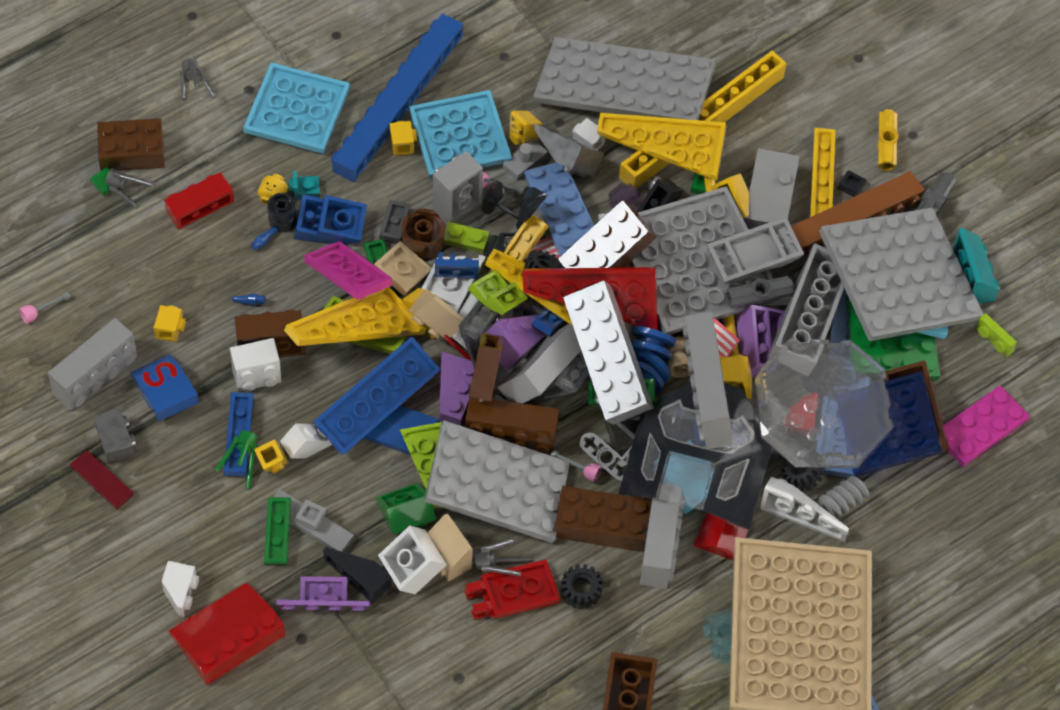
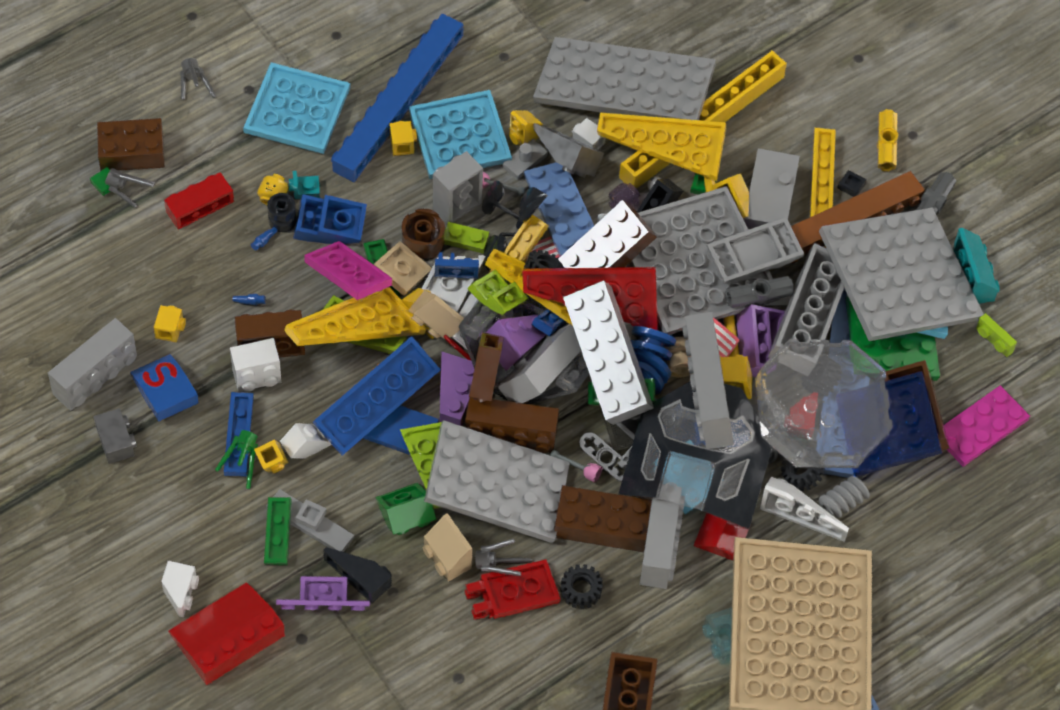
hinge [19,292,71,324] -> none
dark red tile [70,450,133,510] -> none
white brick [378,526,447,594] -> none
dark grey plate [379,200,410,243] -> none

